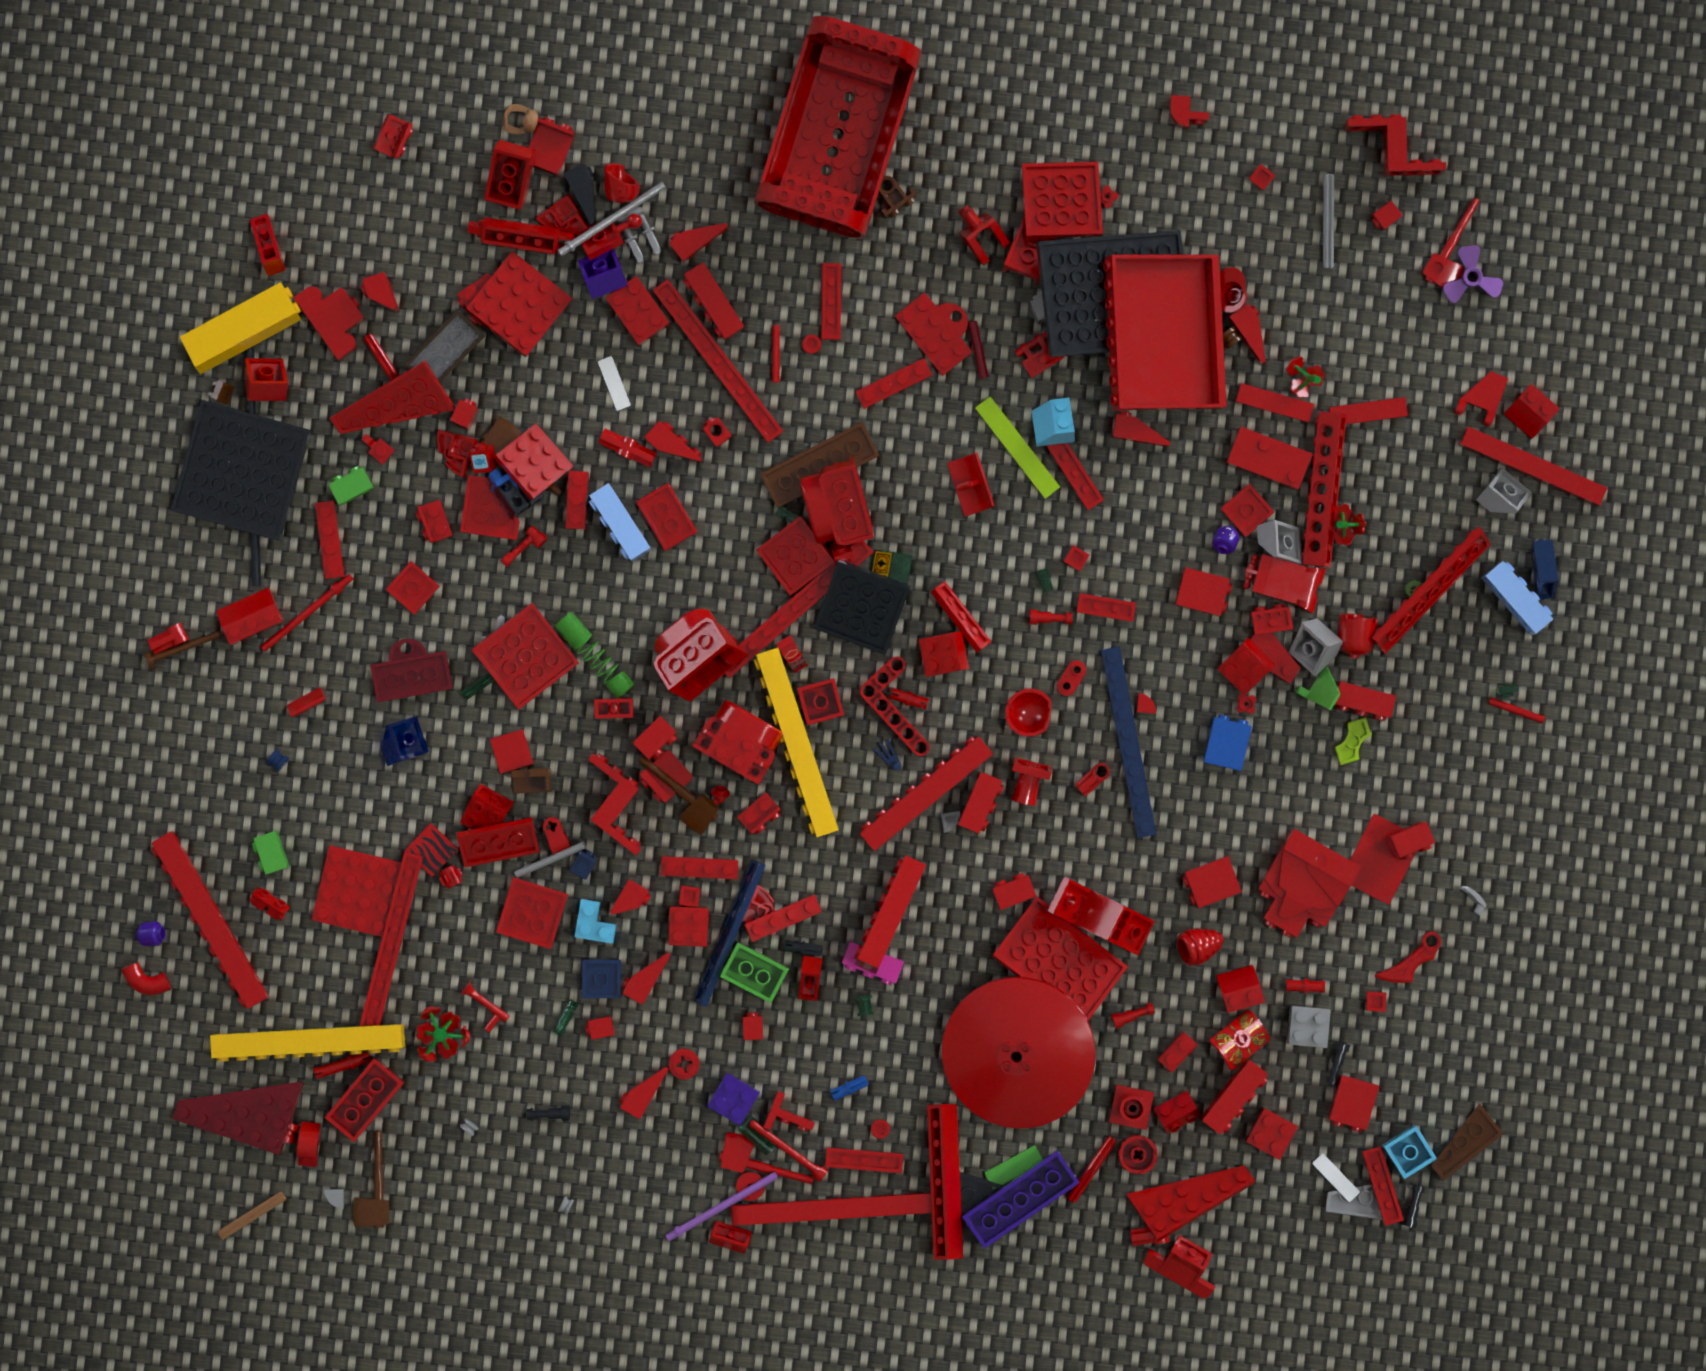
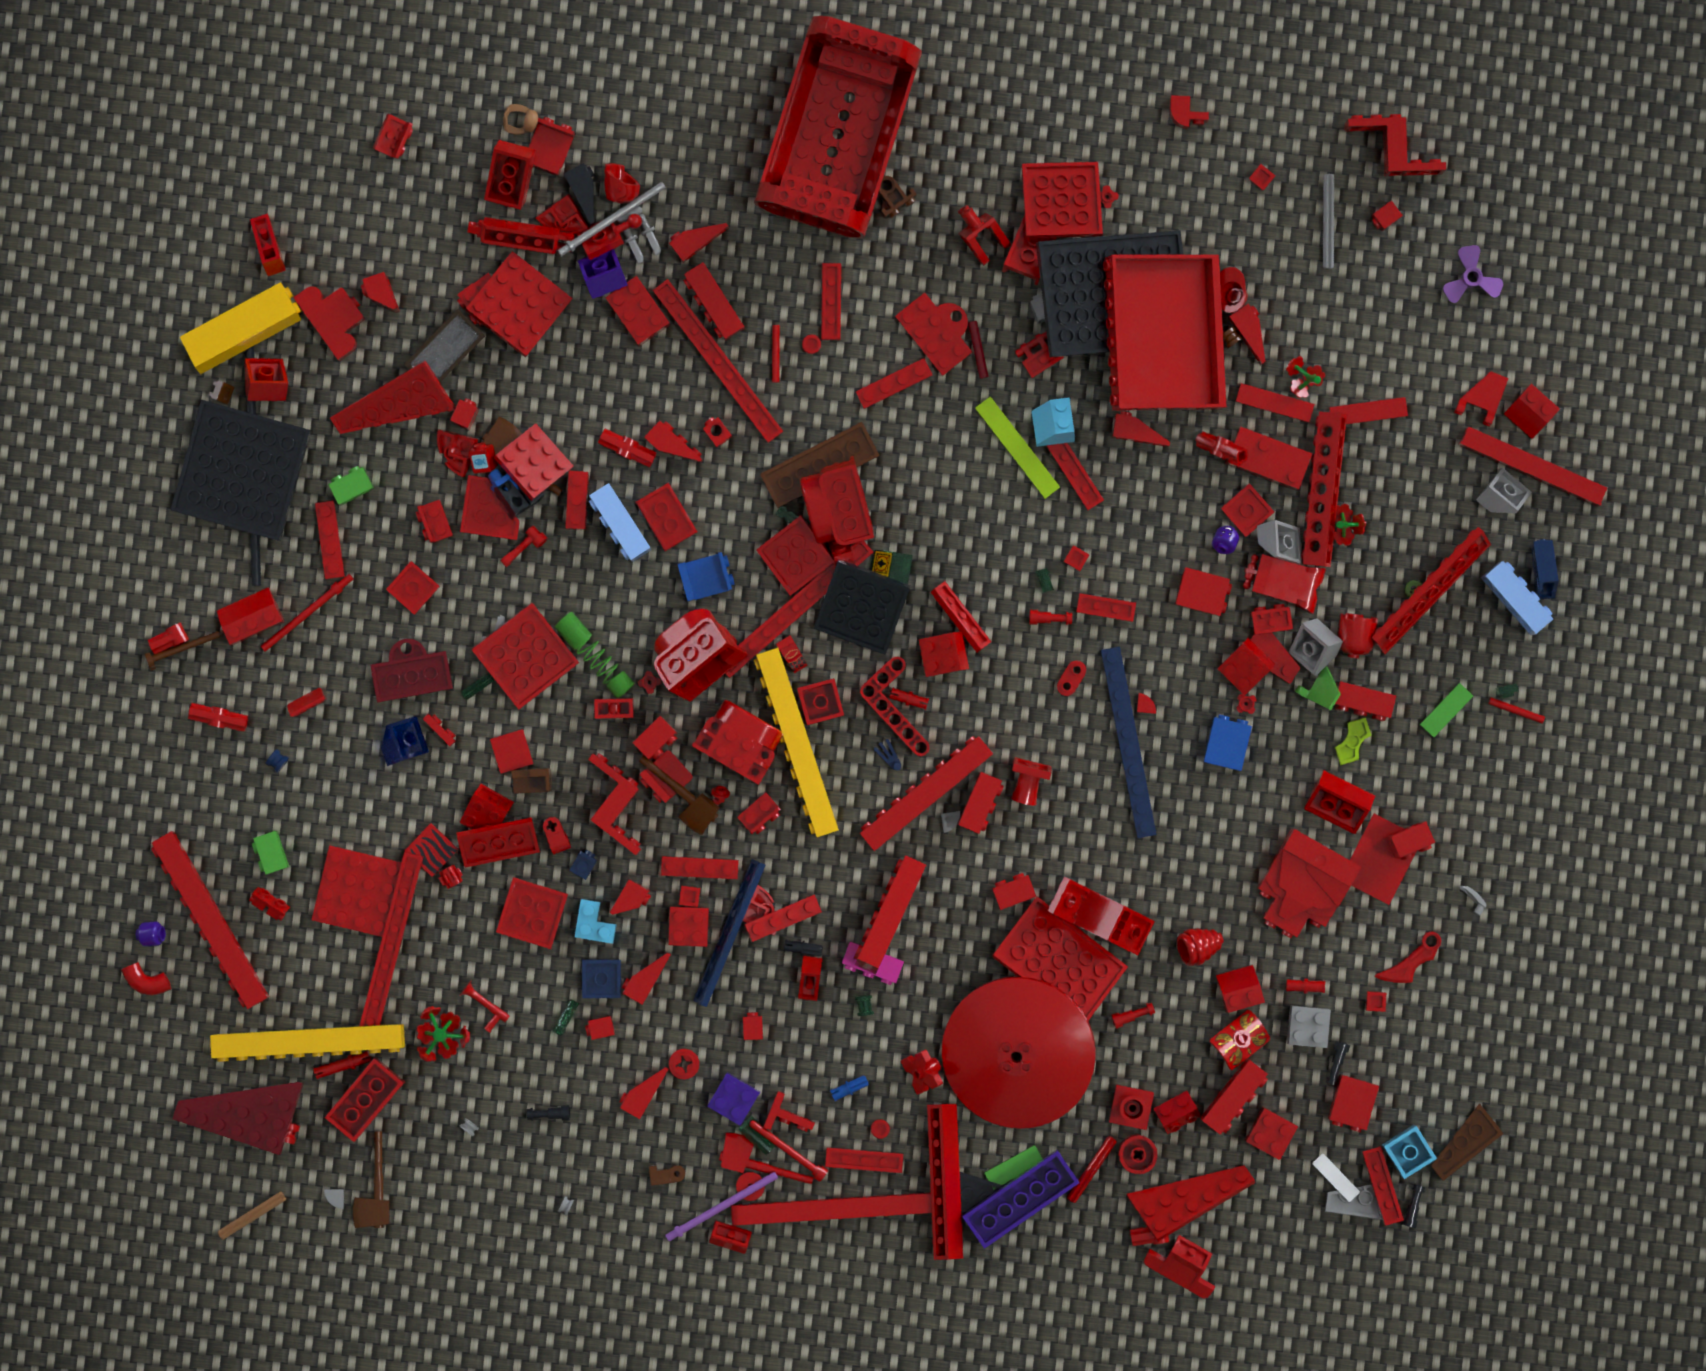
red brick [297,1121,321,1167] -> none
red plate [361,434,395,465] -> none
red axle [364,334,399,381] -> none
light grey bar [514,841,586,878] -> none
white sticker [598,356,631,411] -> none
bright green brick [720,942,789,1003] -> none
red shield [948,452,995,517] -> none
red cylinder [1005,689,1052,737] -> none
red piece [1075,762,1110,797] -> none
red brick [1157,1031,1198,1073] -> none
red brick [1182,856,1242,908] -> none
red piece [1421,198,1480,289] -> none
none -> red piece [188,703,248,732]
none -> red plate [423,714,456,747]
none -> red plate [638,671,661,694]
none -> reddish brown leg [649,1164,685,1186]
none -> blue panel [677,552,735,602]
none -> red plant [900,1049,943,1095]
none -> red piece [1196,431,1248,465]
none -> red slope [1304,770,1375,834]
none -> bright green tile [1419,683,1473,738]

